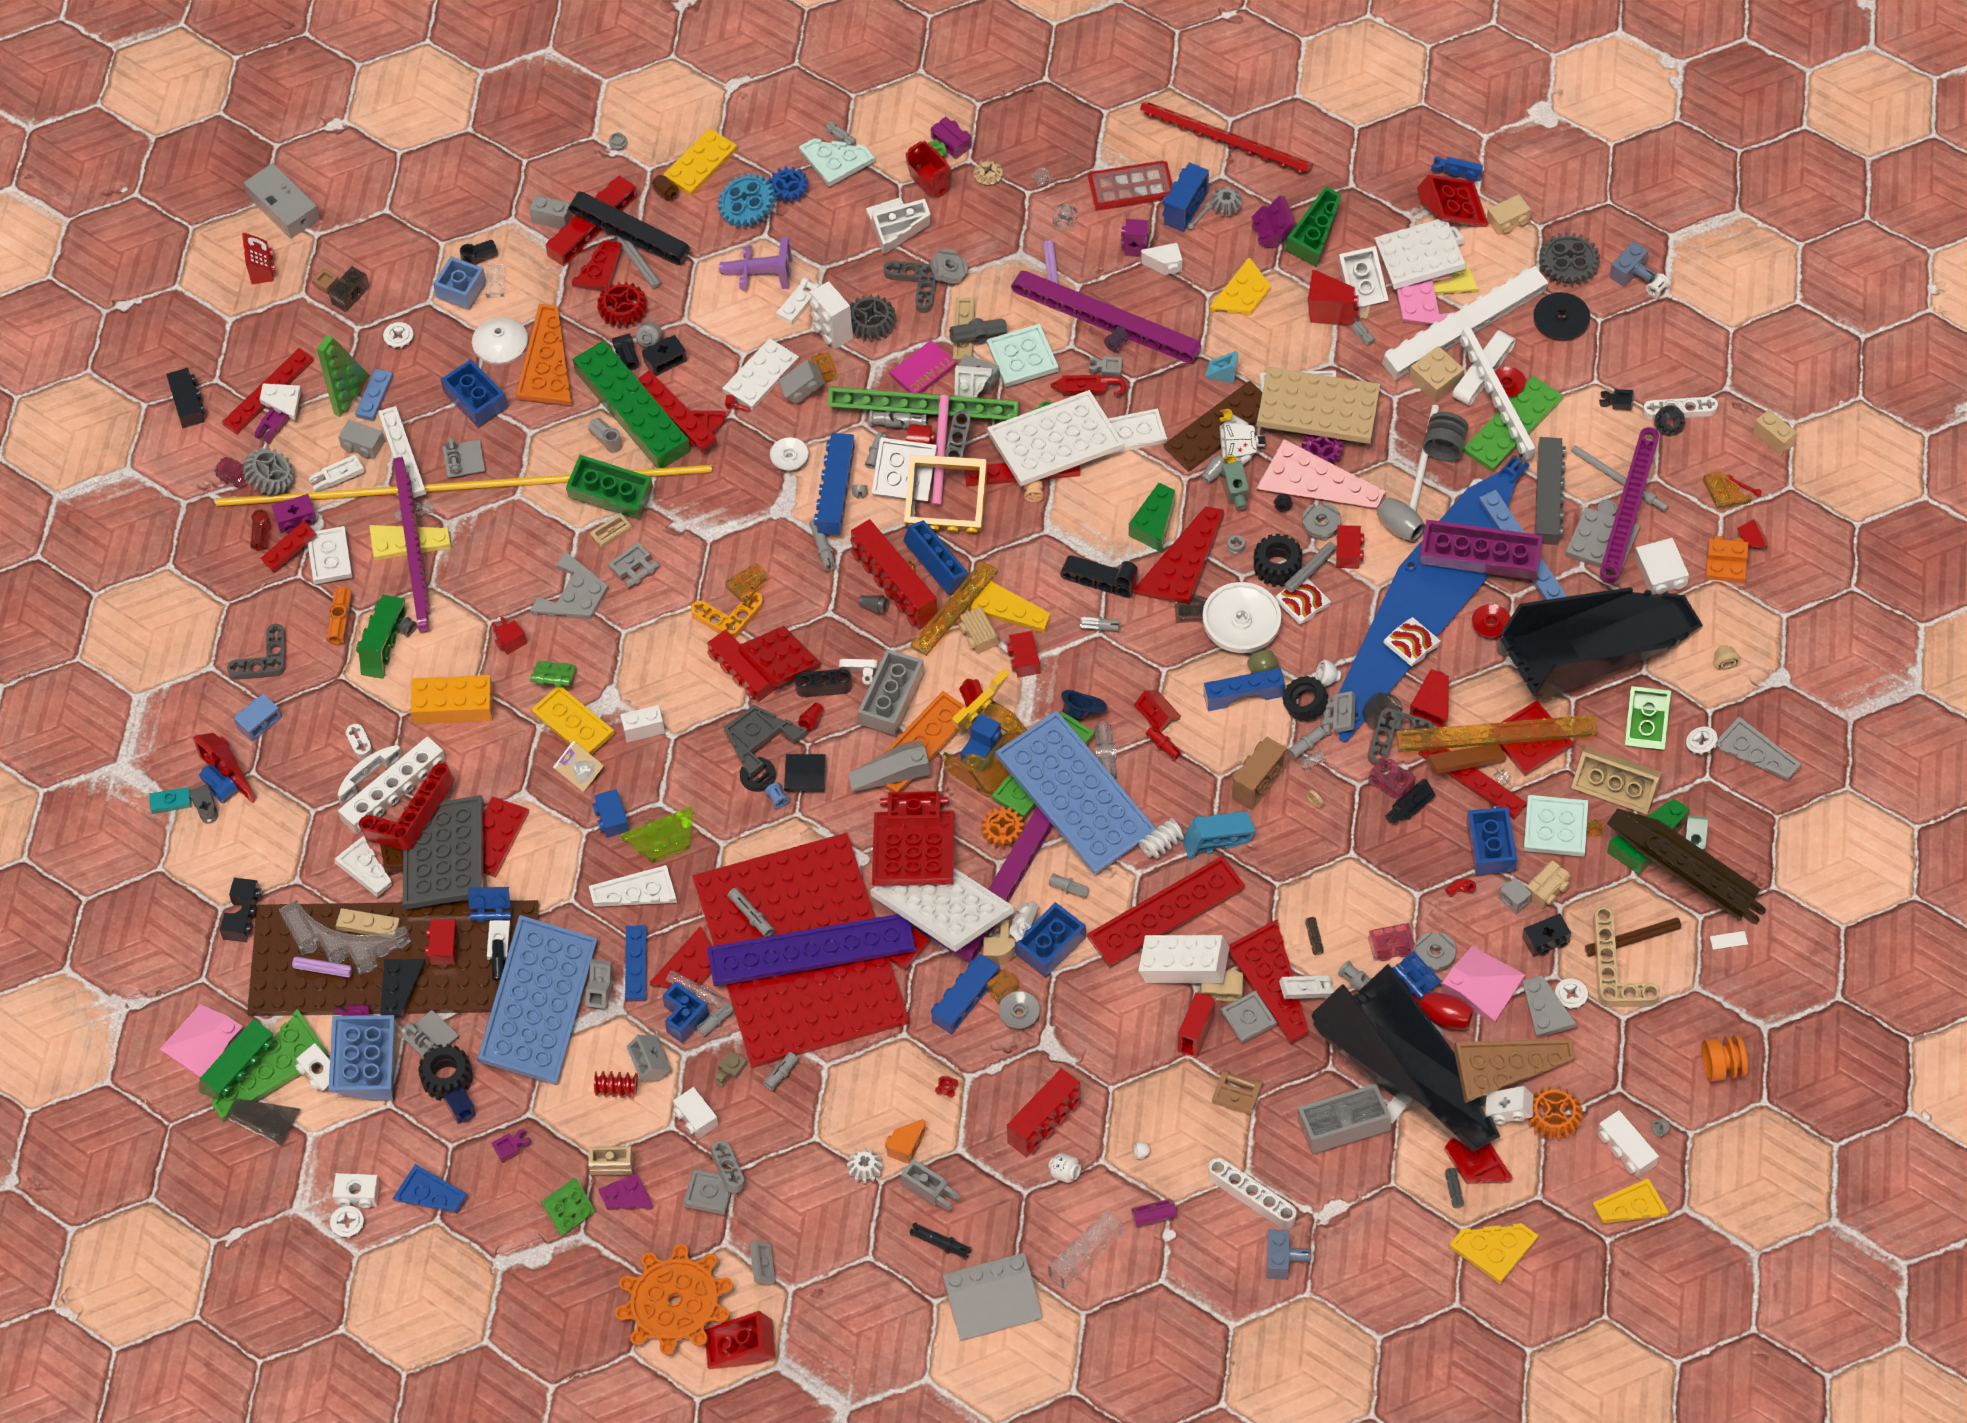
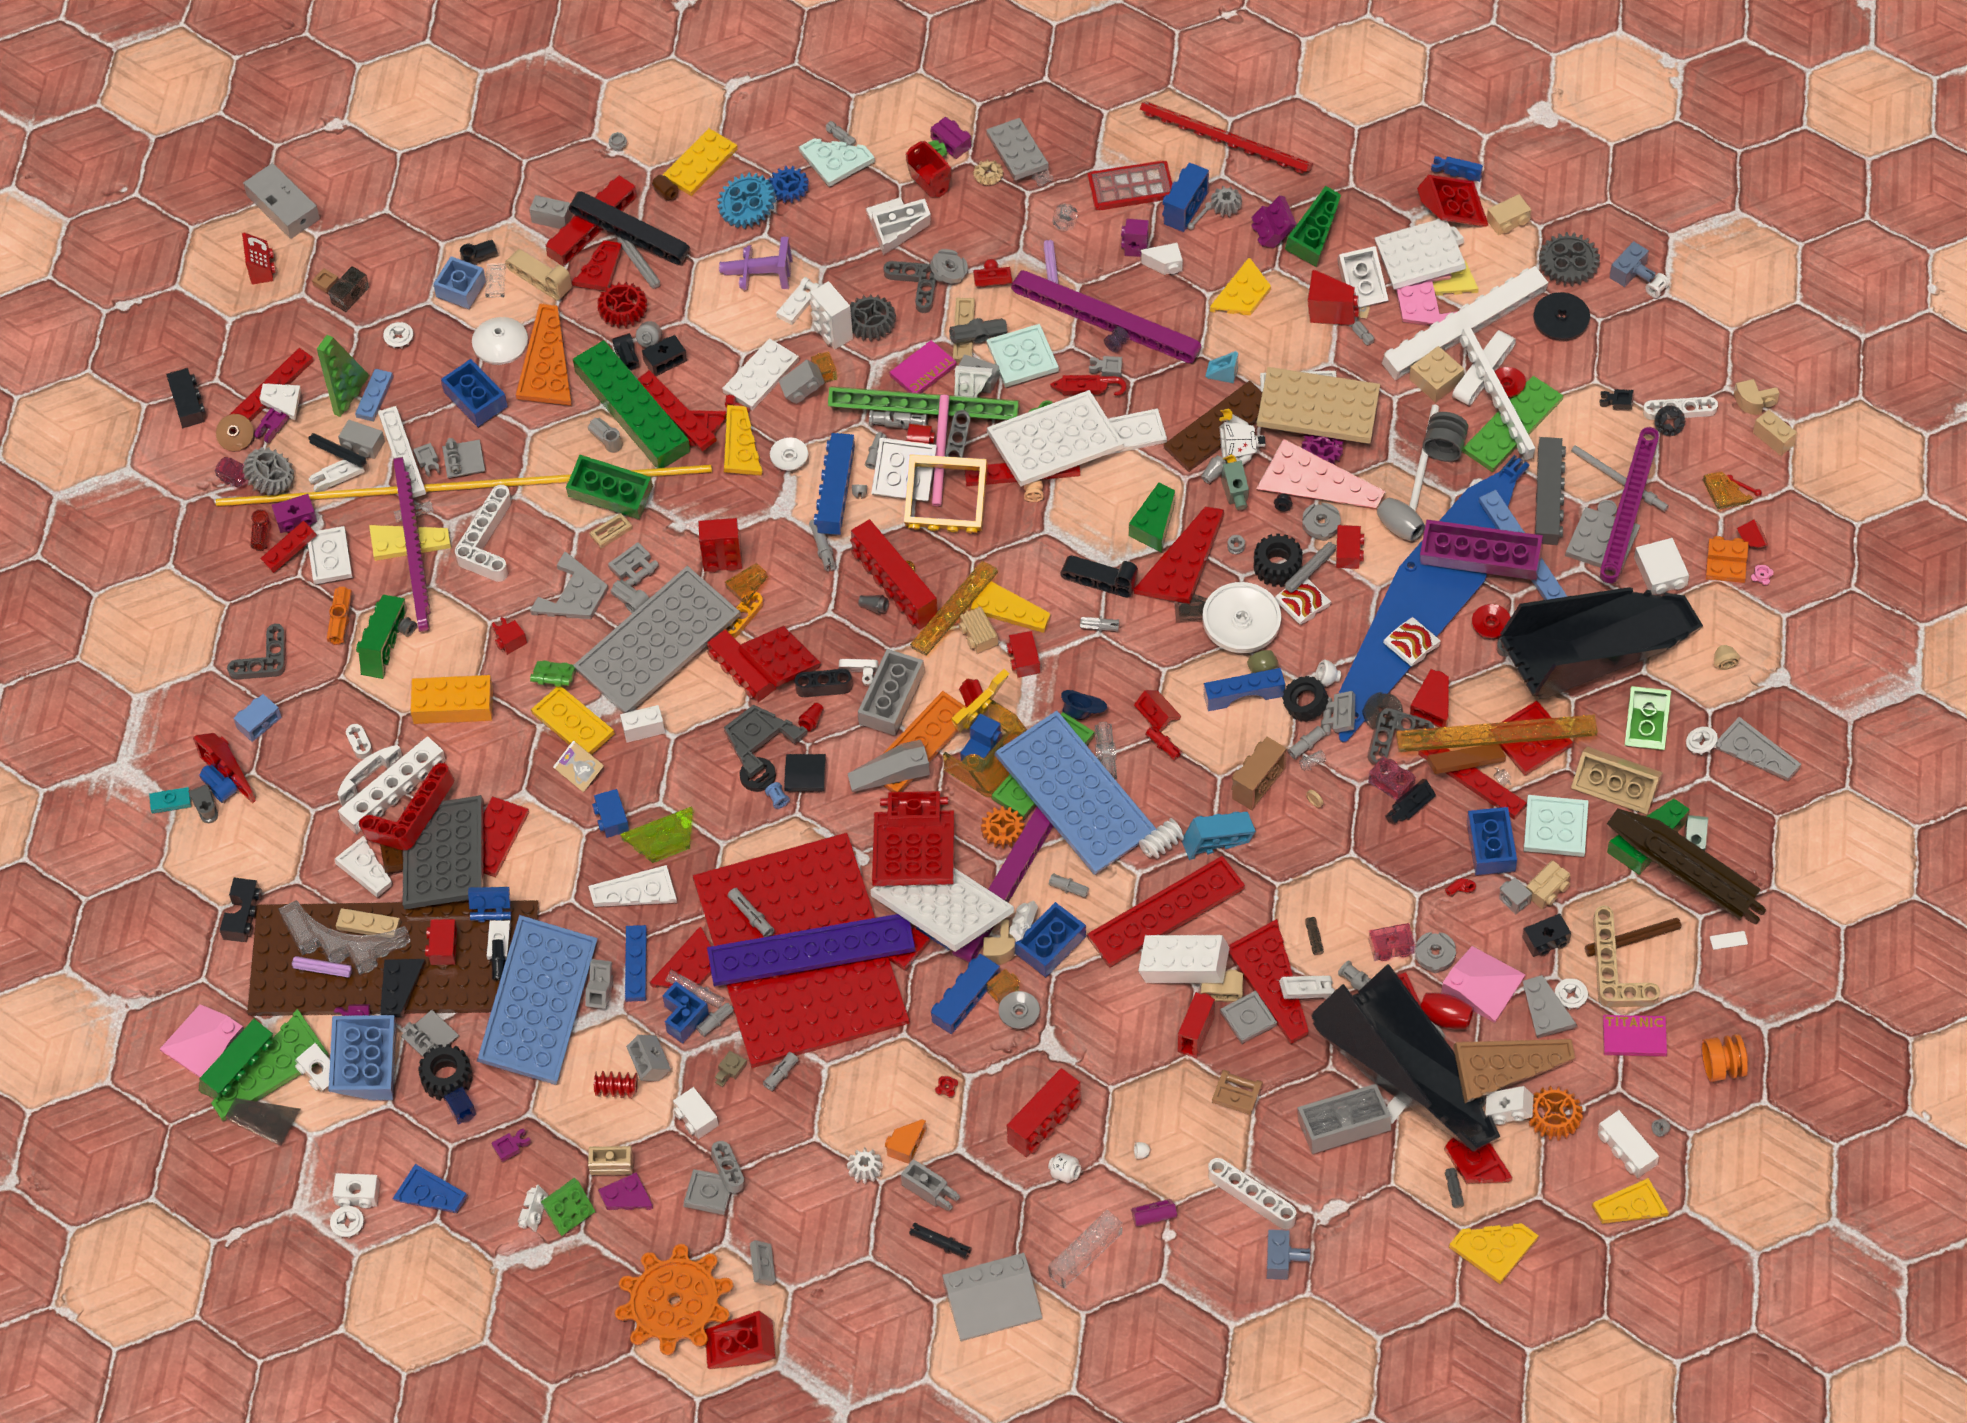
blue brick [903,520,969,594] -> none
blue plate [1392,952,1442,999] -> none
clear yellow hinge [1586,819,1603,837] -> none
none -> medium nougat dish [216,414,254,452]
none -> black axle [308,433,367,467]
none -> light grey plate [413,443,440,477]
none -> white beam [455,485,511,582]
none -> tan beam [505,249,572,301]
none -> white hinge [517,1185,548,1232]
none -> light grey plate [573,566,741,713]
none -> light grey piece [611,580,649,613]
none -> red brick [698,518,742,572]
none -> yellow wing [724,405,762,476]
none -> red plate [973,259,1012,287]
none -> light grey plate [986,118,1049,180]
none -> dark pink tile [1603,1015,1667,1056]
none -> tan brick [1734,379,1779,415]
none -> bright pink plate [1751,565,1773,585]

